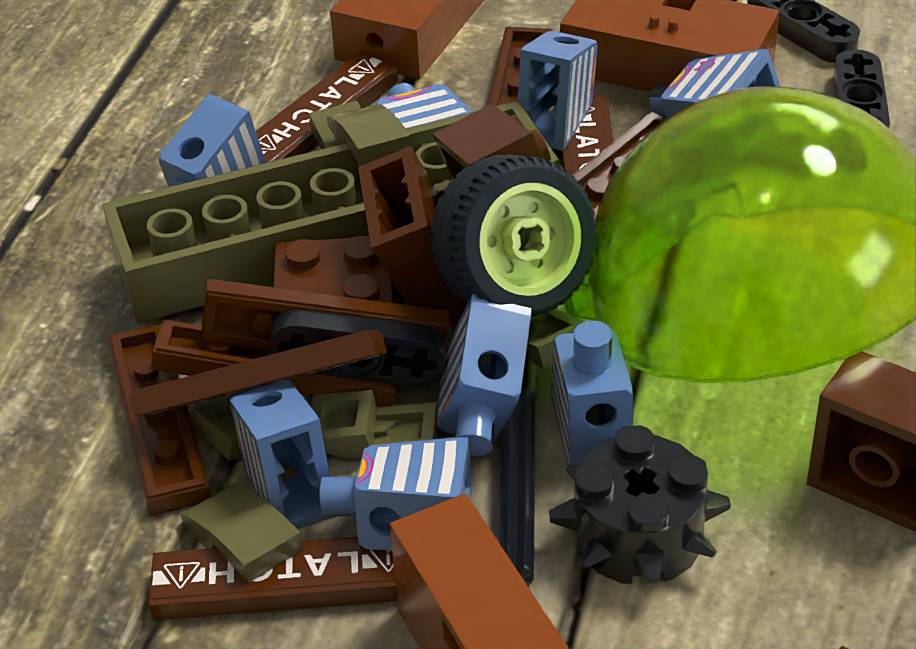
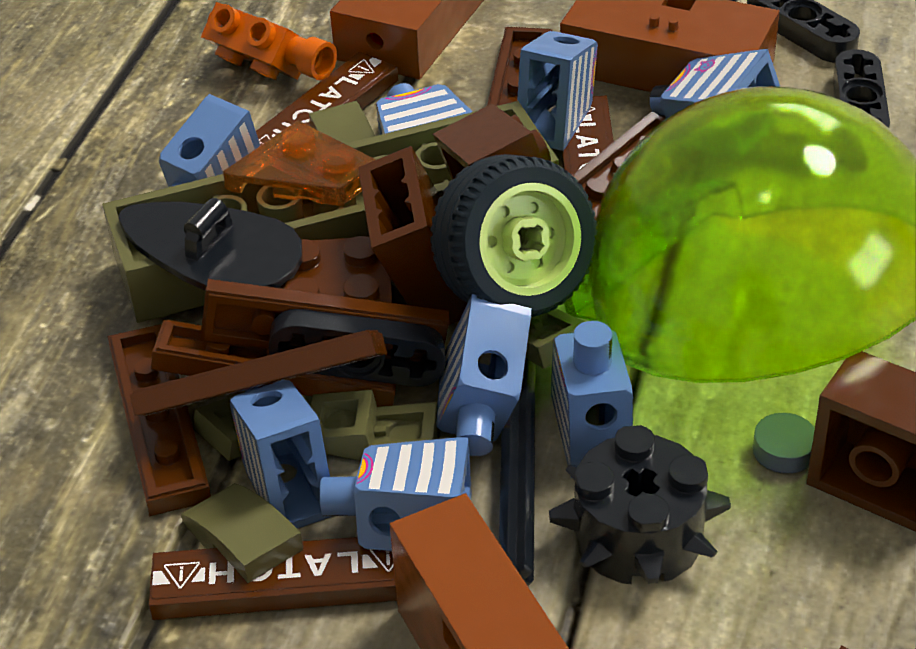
olive slope [327,104,411,166] -> none
none -> black shield [119,198,303,291]
none -> orange brick [201,2,337,80]
none -> clear orange wing [223,120,376,206]
none -> tile [753,413,815,473]

